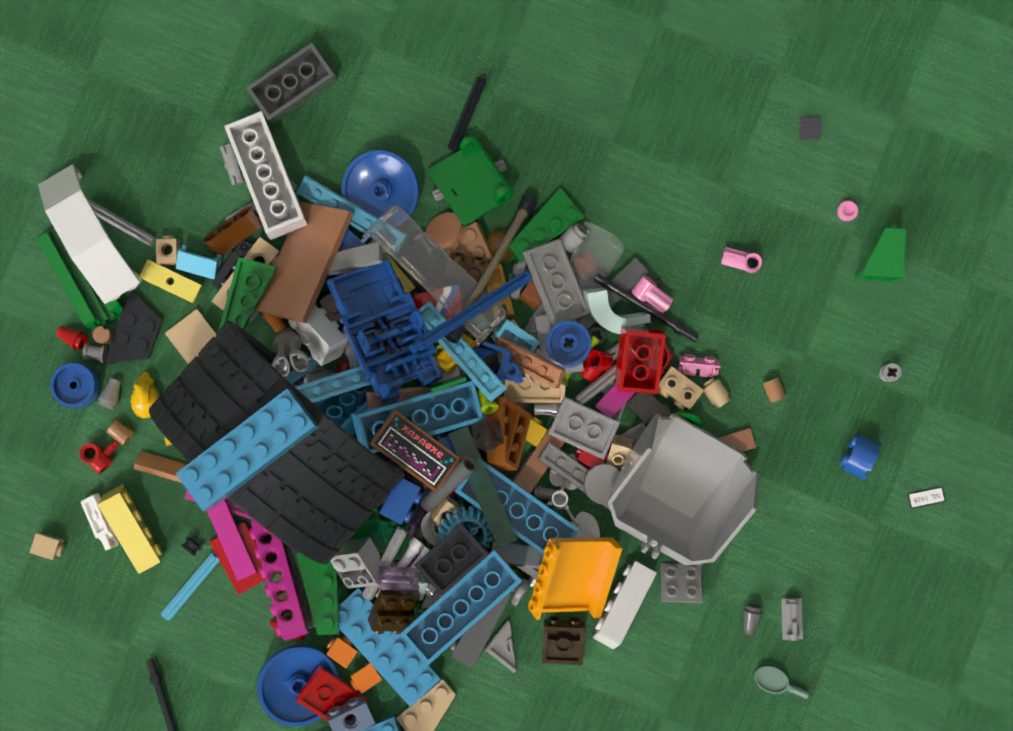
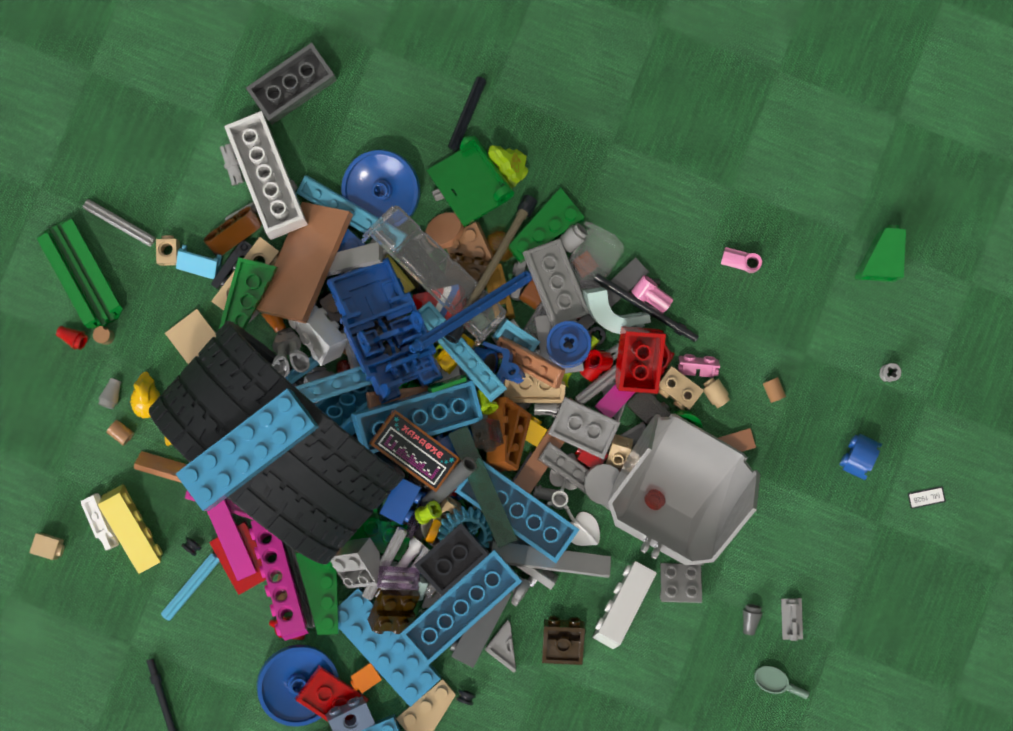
white panel [38,164,142,304] -> none
blue wheel [50,363,101,408] -> none
red piece [79,440,119,475] -> none
light grey bush [82,343,107,363] -> none
black wing [104,290,163,364] -> none
light yellow tile [139,259,202,304] -> none
orange brick [326,636,359,668] -> none
light orange panel [528,537,622,620] -> none
clear purple tile [799,118,821,140] -> none
bright pink tile [837,201,858,221] -> none
none -> lime bush [415,500,442,524]
none -> light orange tile [425,519,441,544]
none -> black bush [456,689,476,705]
none -> lime rock [488,145,528,188]
none -> clear red tile [644,489,666,510]

